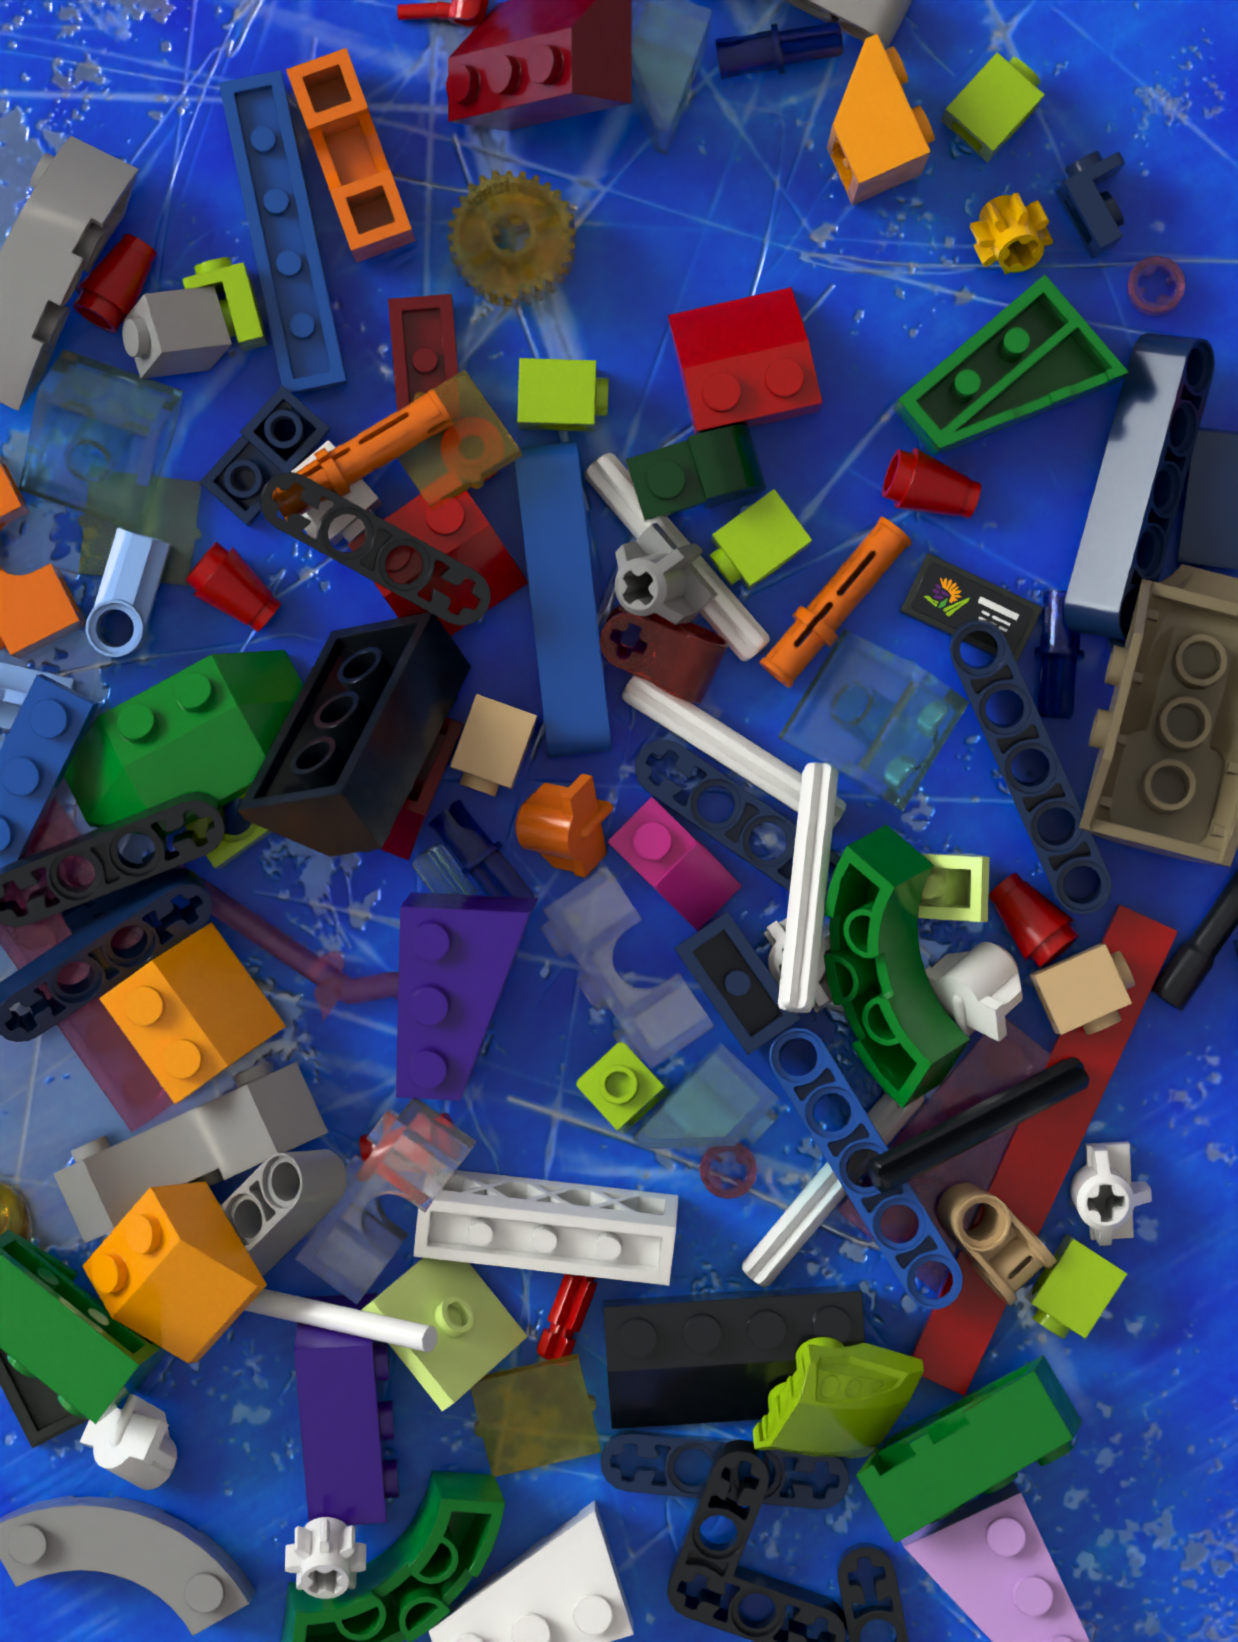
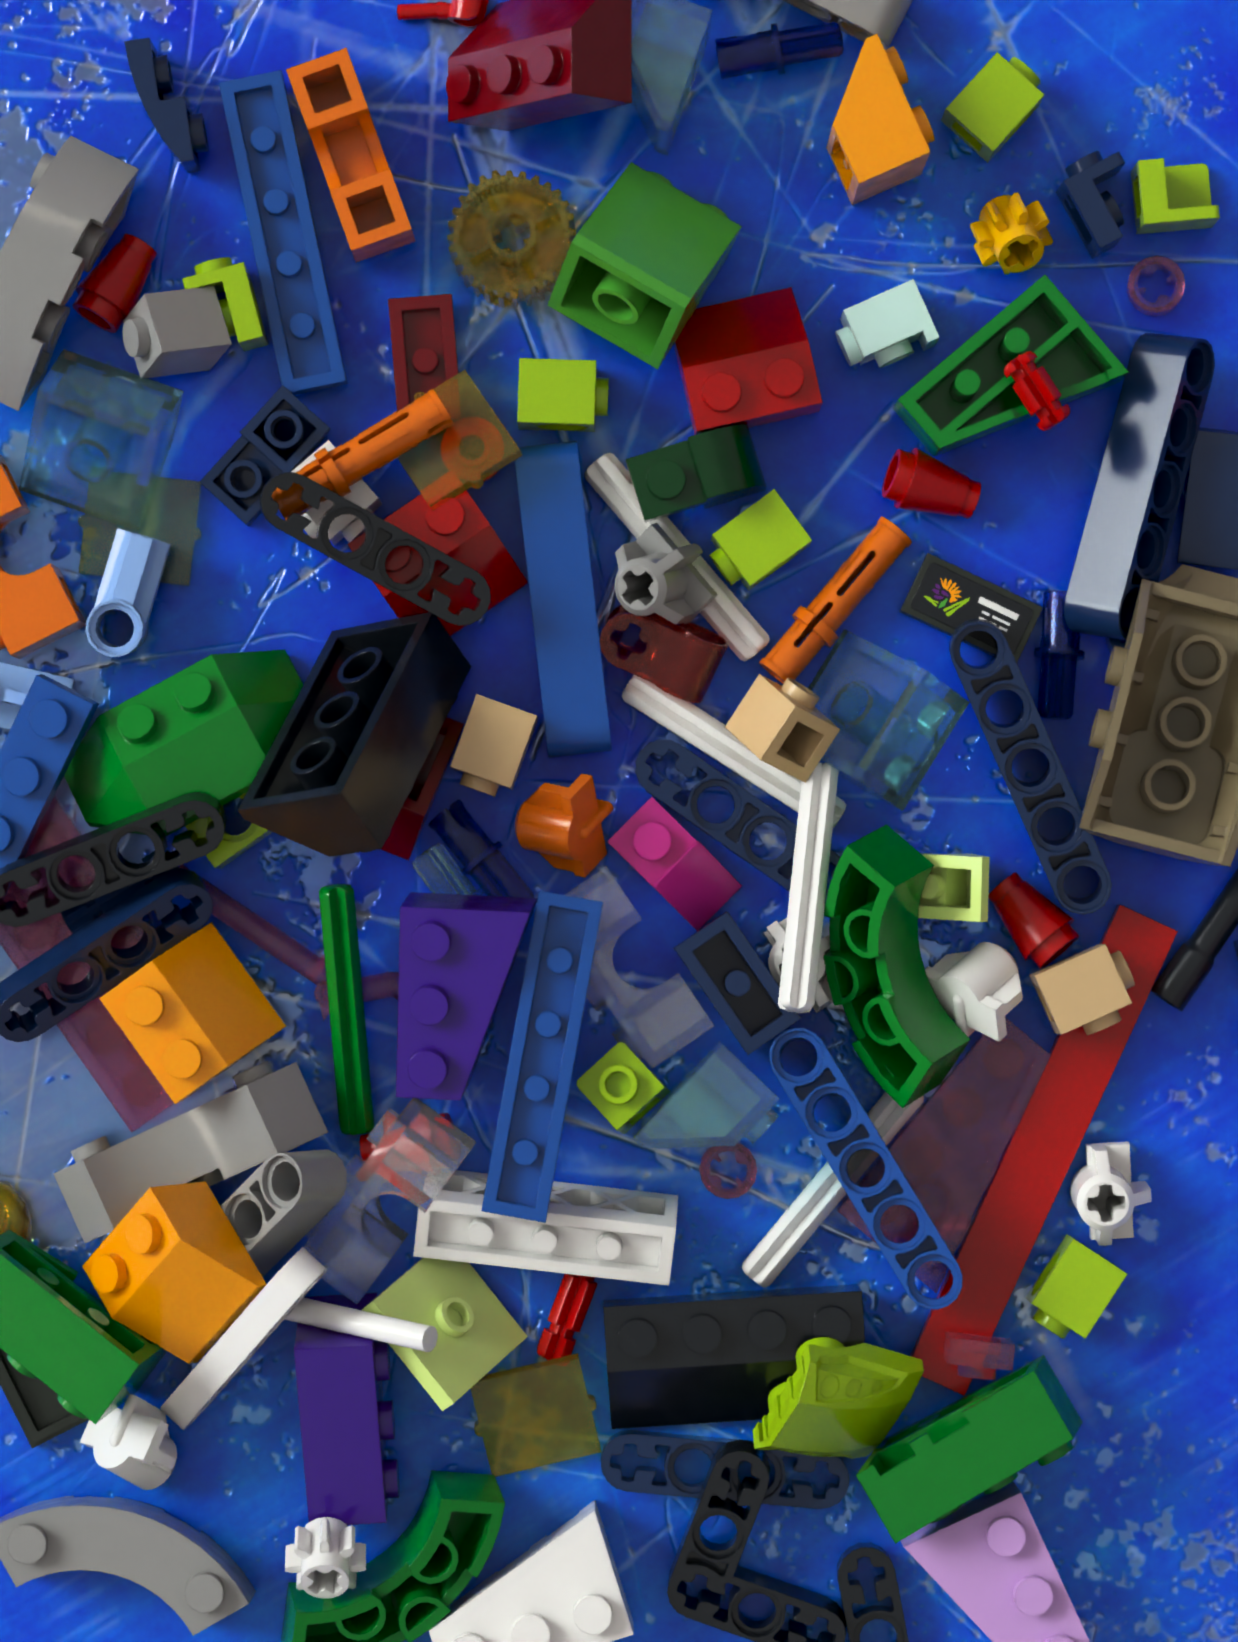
red cone [184,541,282,632] -> none
black axle [866,1057,1090,1192] -> none
tan piece [937,1182,1057,1306] -> none
none -> dark blue slope [124,38,208,173]
none -> white beam [160,1247,327,1430]
none -> green axle [319,884,374,1135]
none -> blue plate [481,891,603,1223]
none -> bright green slope [547,162,742,369]
none -> tan brick [725,674,840,783]
none -> light aqua brick [835,279,940,368]
none -> clear pink plate [943,1332,1015,1380]
none -> red piece [1004,351,1070,431]
none -> lime panel [1131,158,1220,234]

